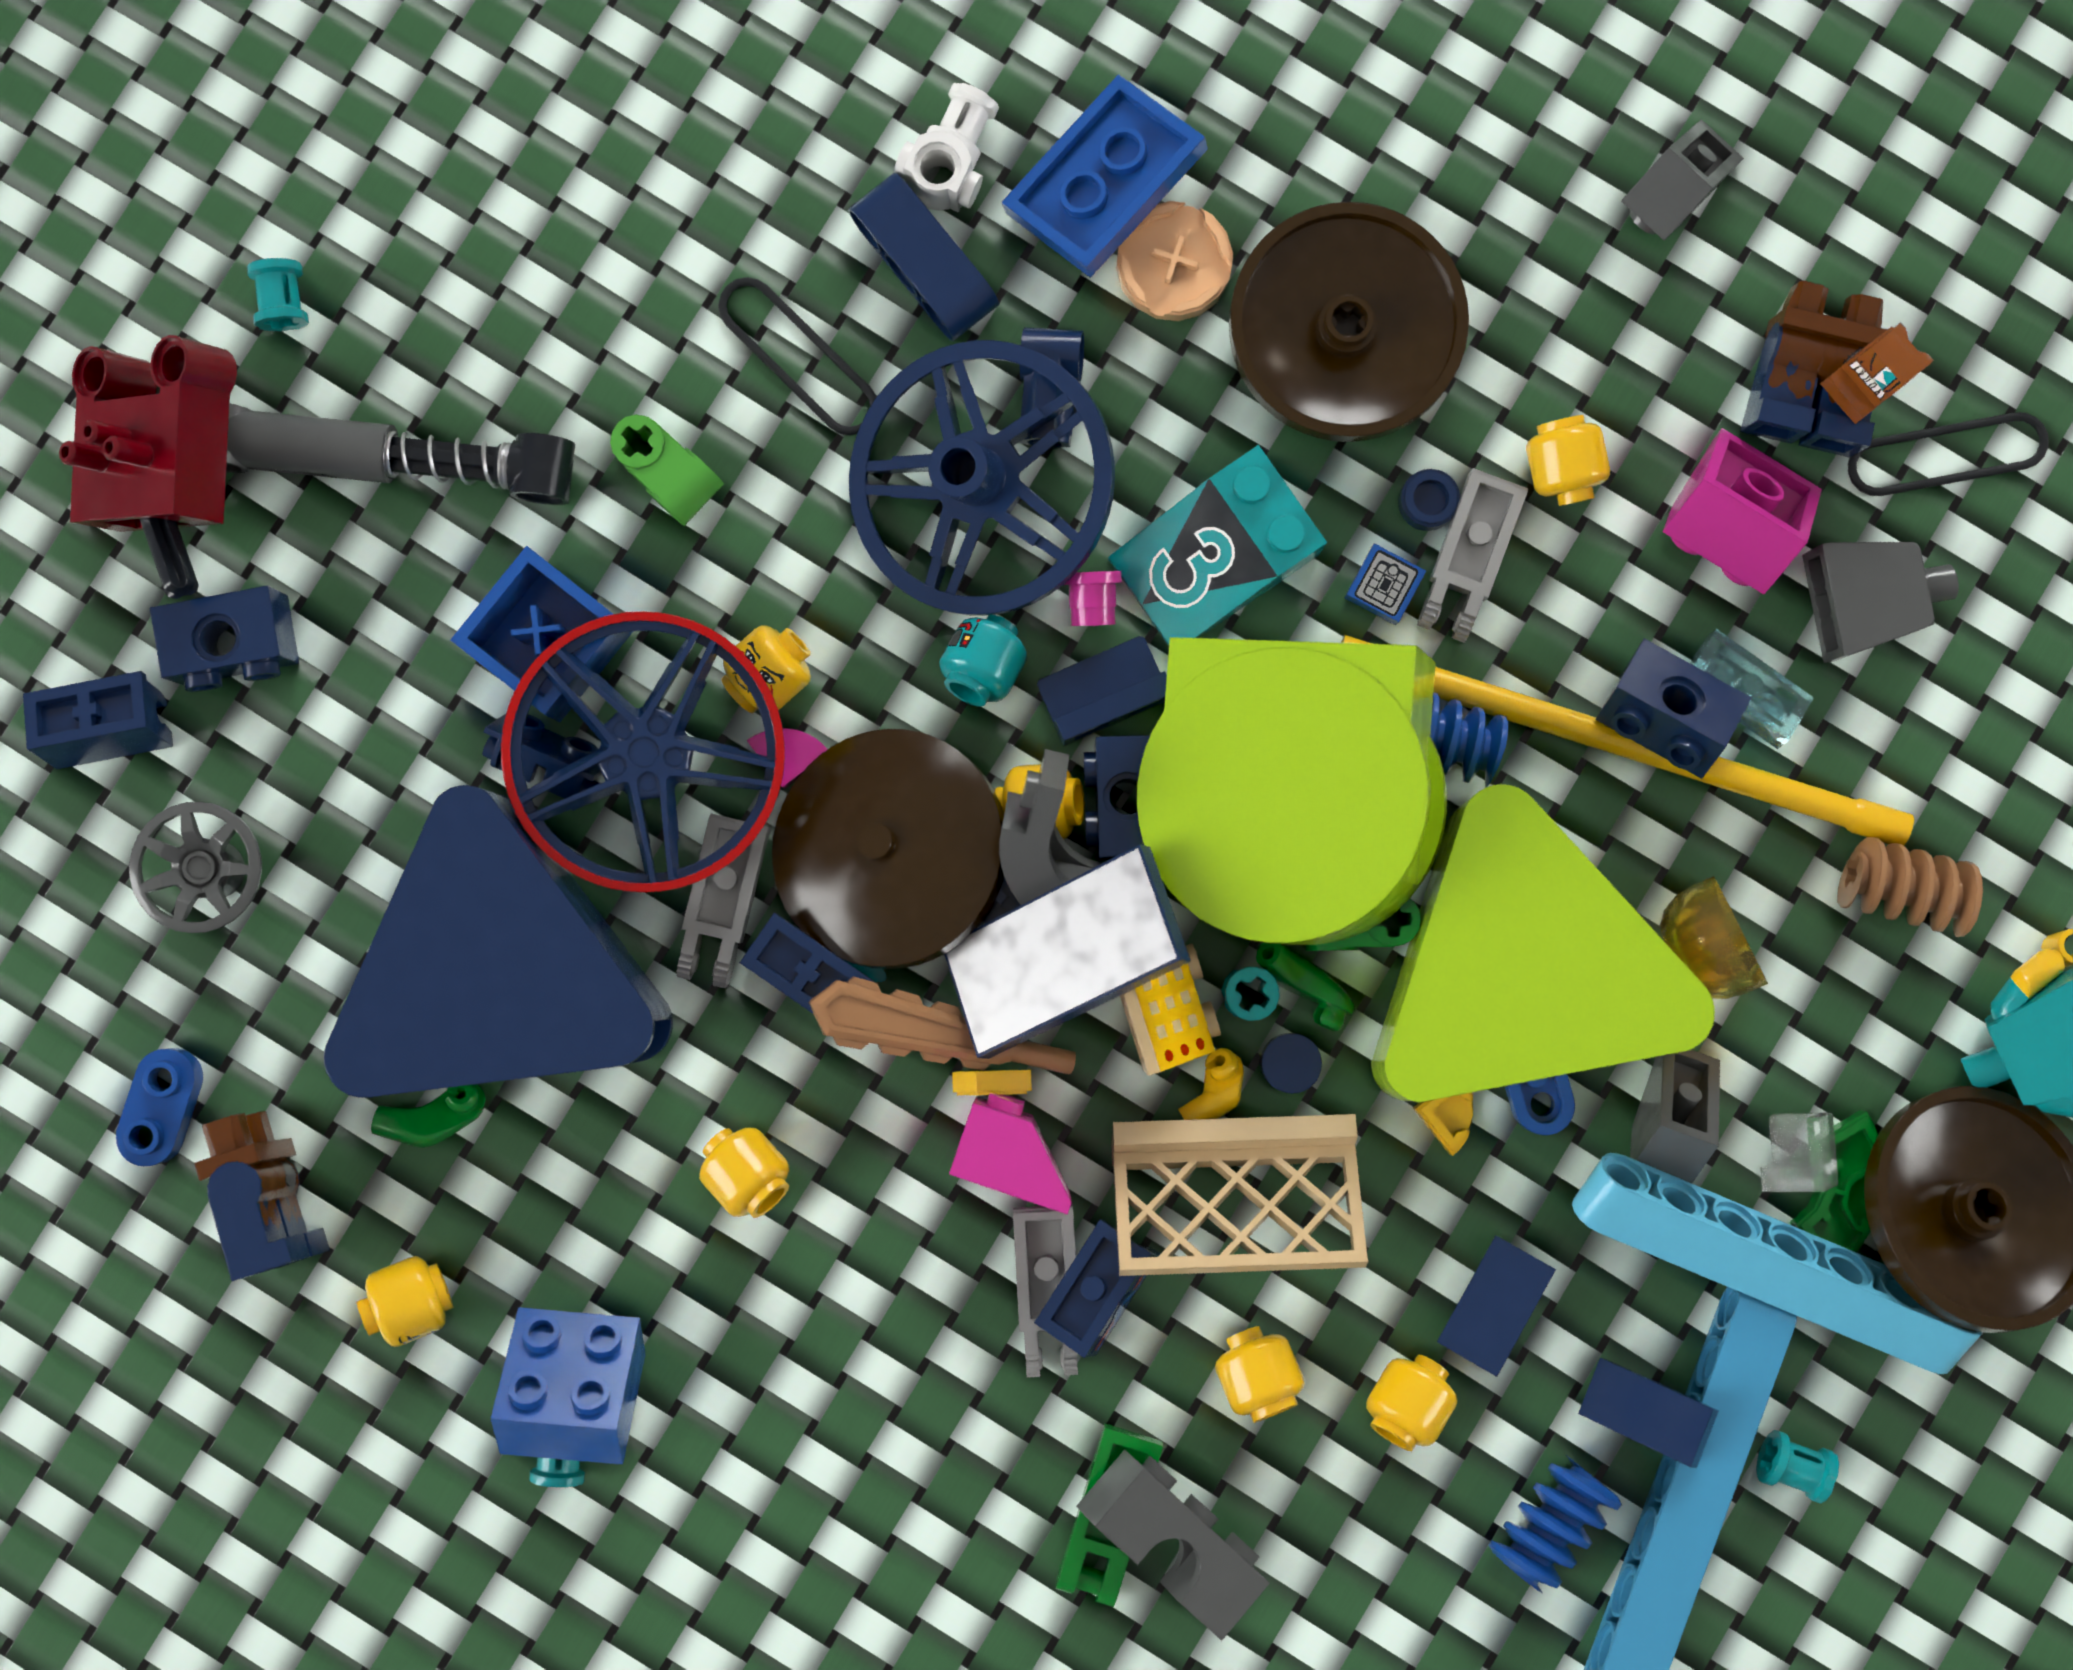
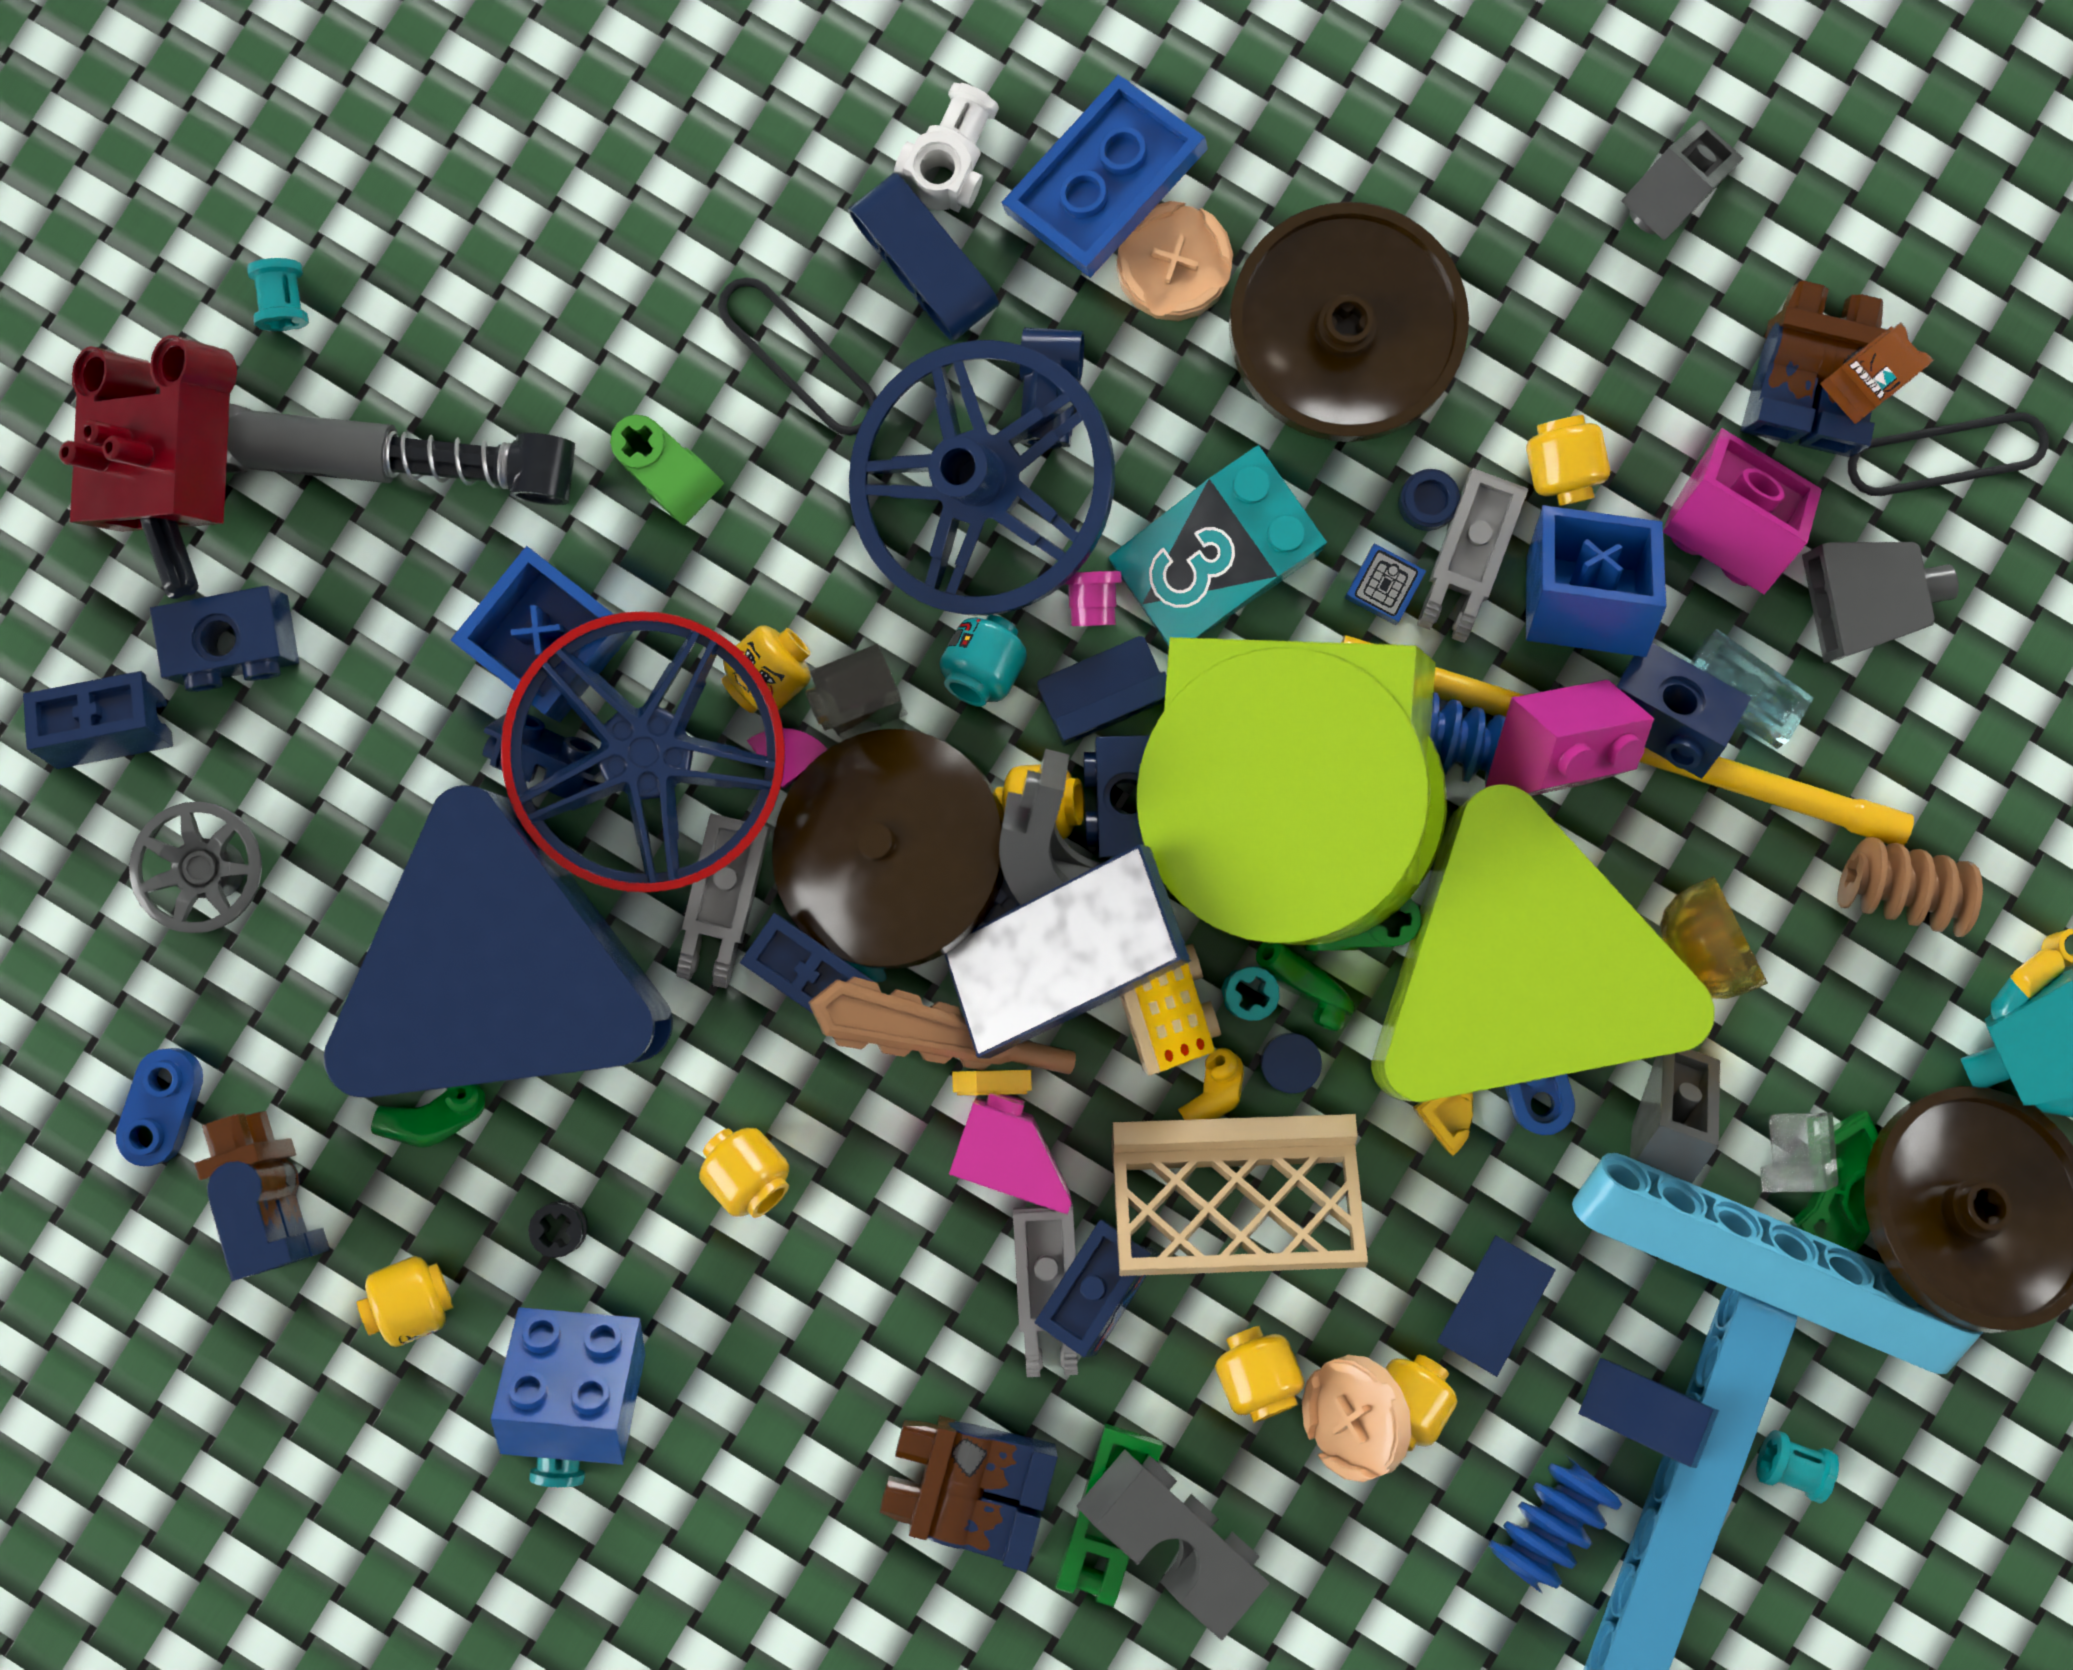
none -> black bush [528,1200,588,1258]
none -> clear smoke brick [805,644,908,740]
none -> hips [880,1415,1058,1573]
none -> light nougat tile [1302,1355,1412,1482]
none -> dark pink slope [1485,680,1654,796]
none -> blue brick [1526,505,1666,657]

